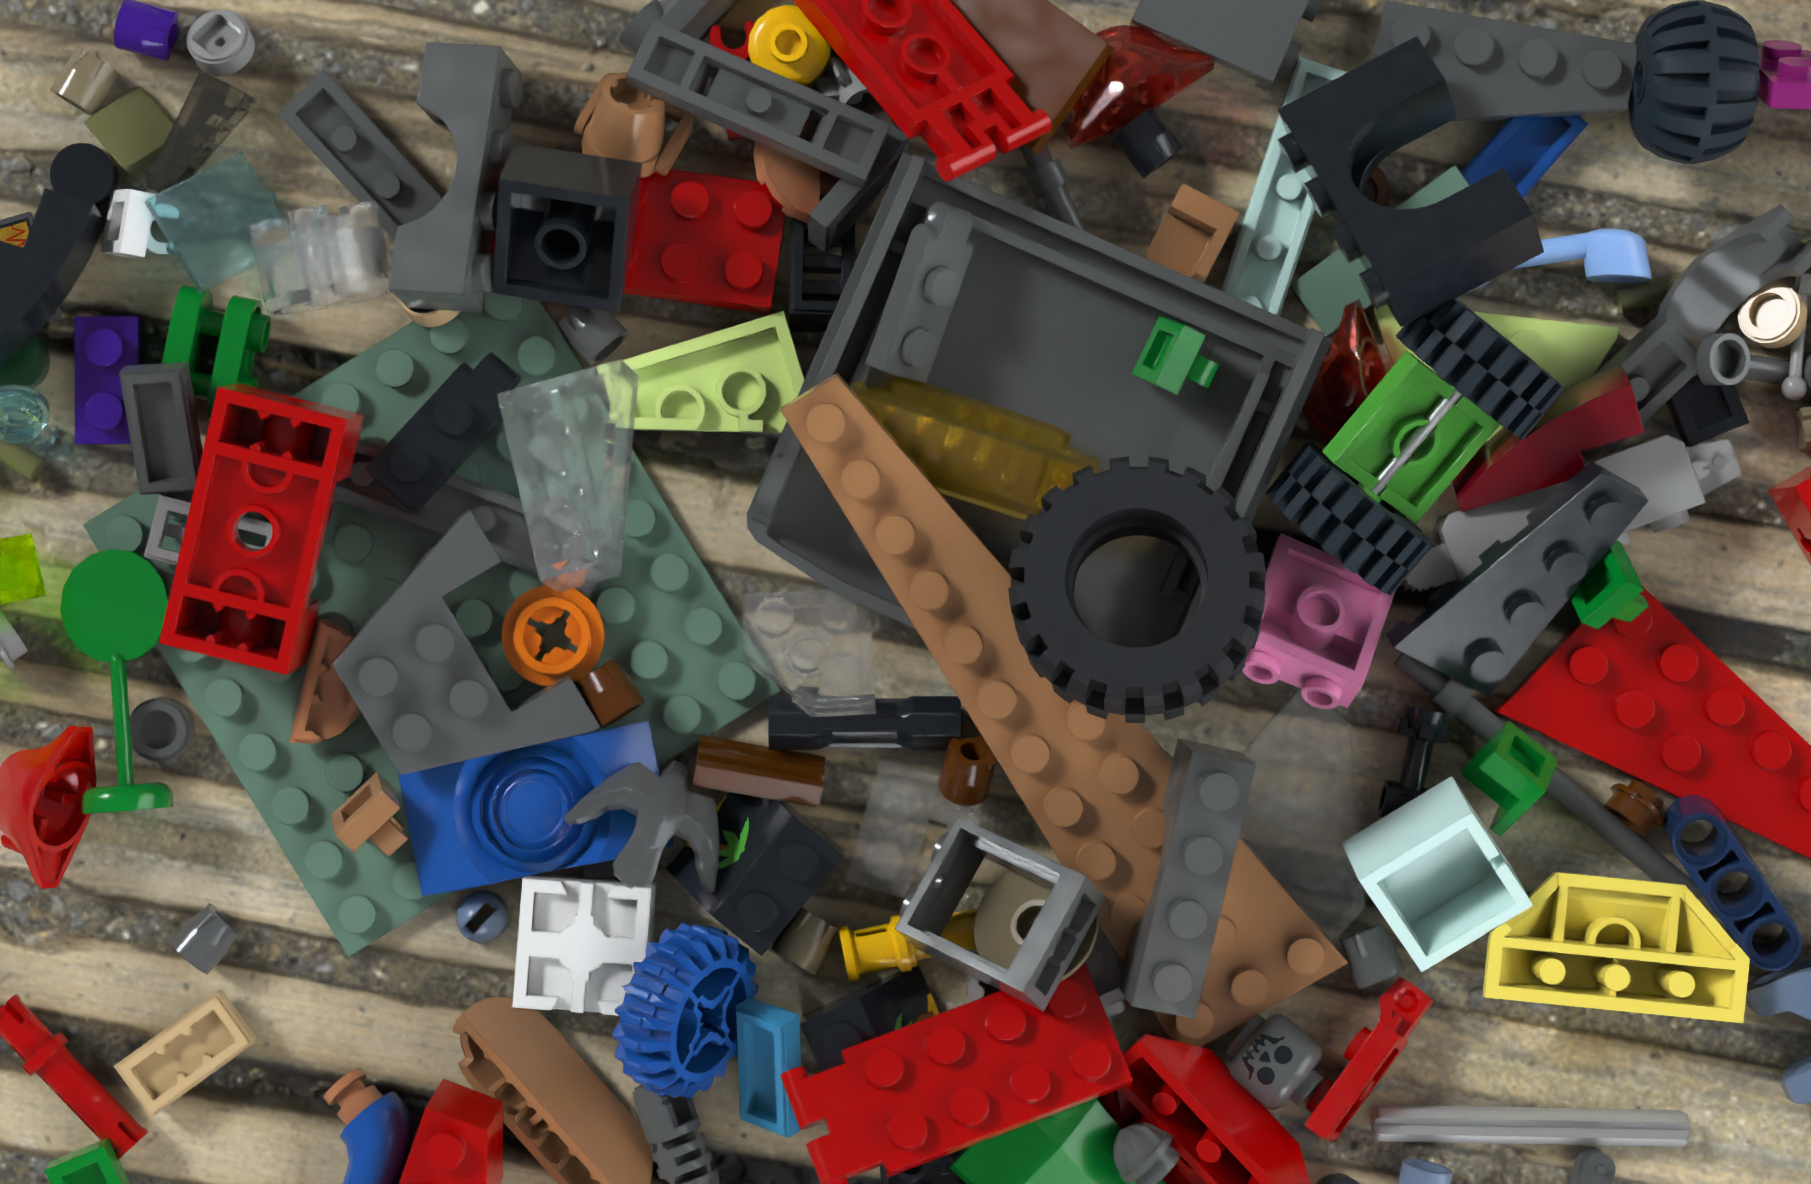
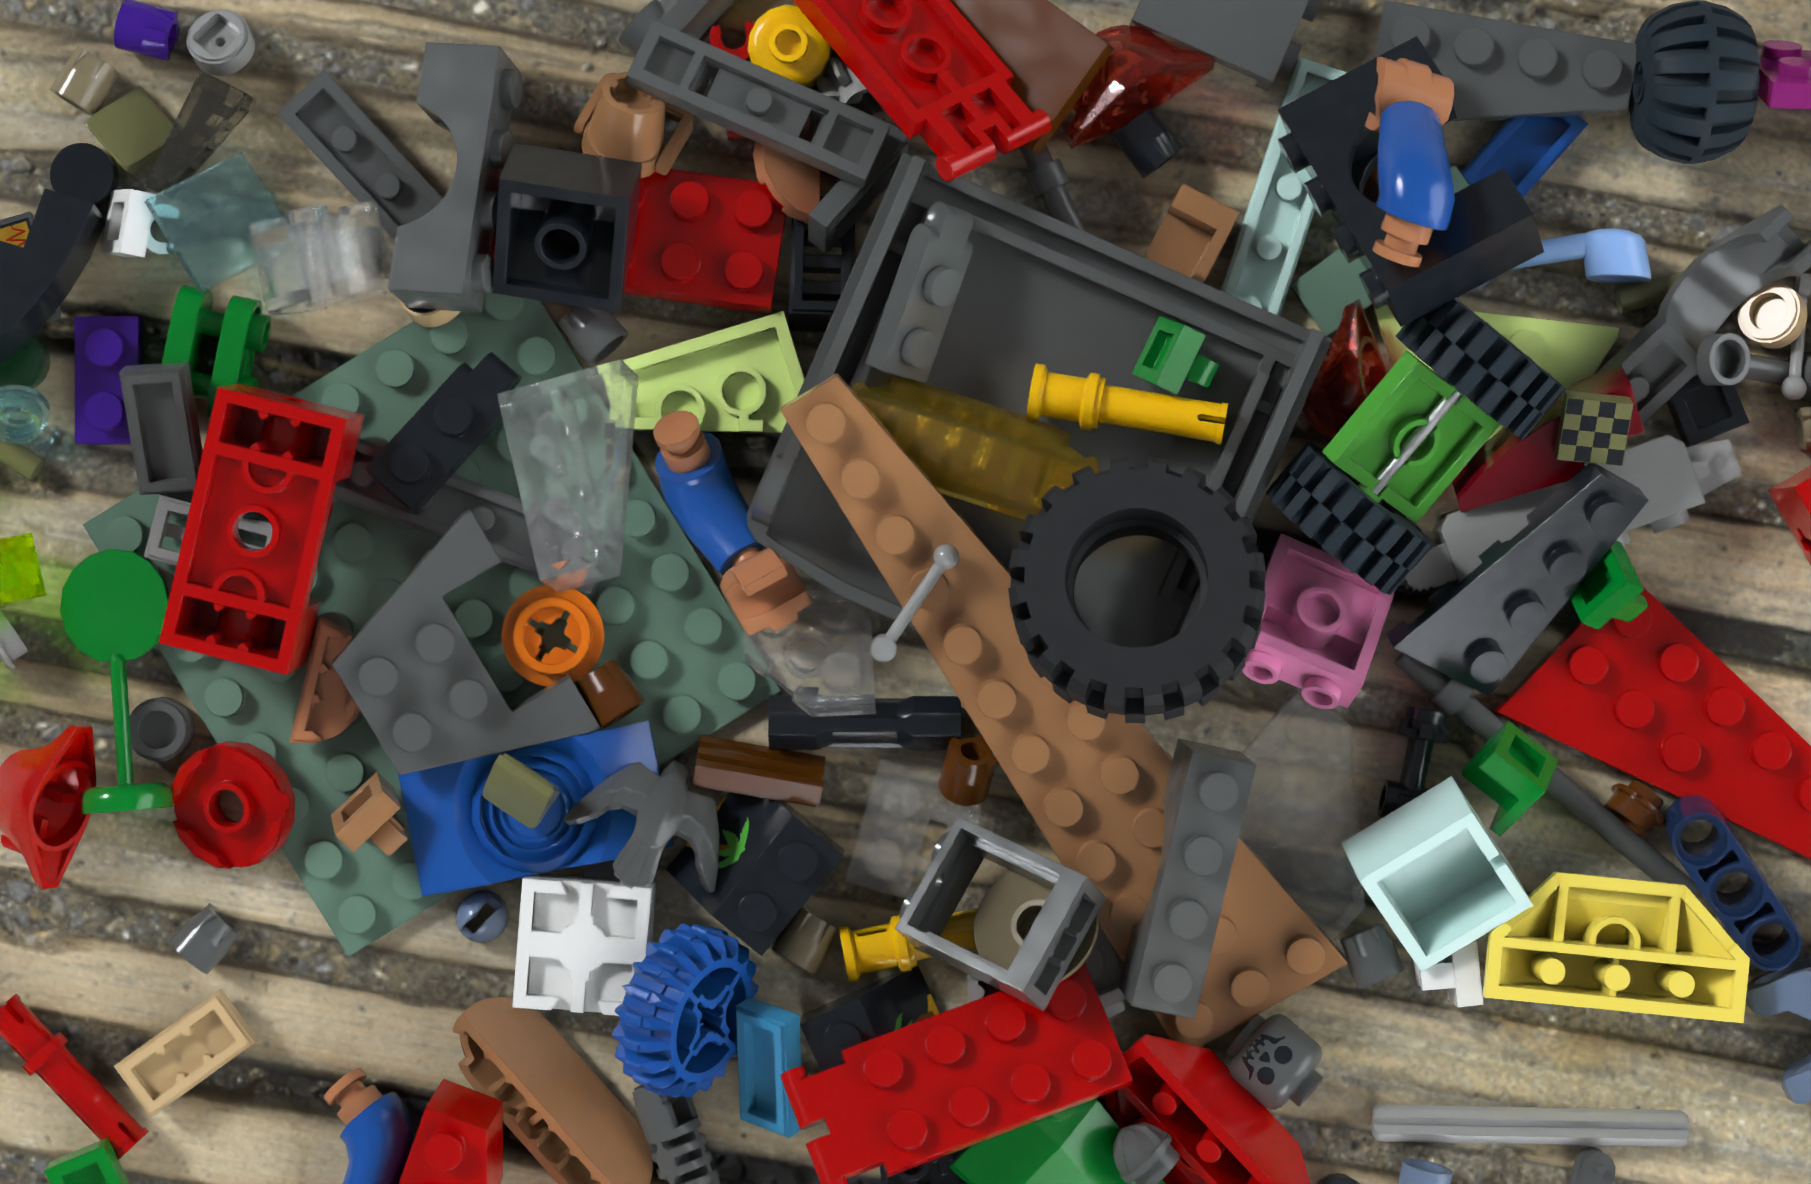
red hinge [1304,977,1434,1142] -> none
none -> red tile [171,741,295,869]
none -> olive slope [483,753,560,829]
none -> piece [653,411,813,636]
none -> light grey hinge [871,544,959,662]
none -> yellow pin [1026,363,1228,445]
none -> piece [1365,57,1455,267]
none -> white tile [1413,940,1483,1007]
none -> tile [1554,390,1633,466]

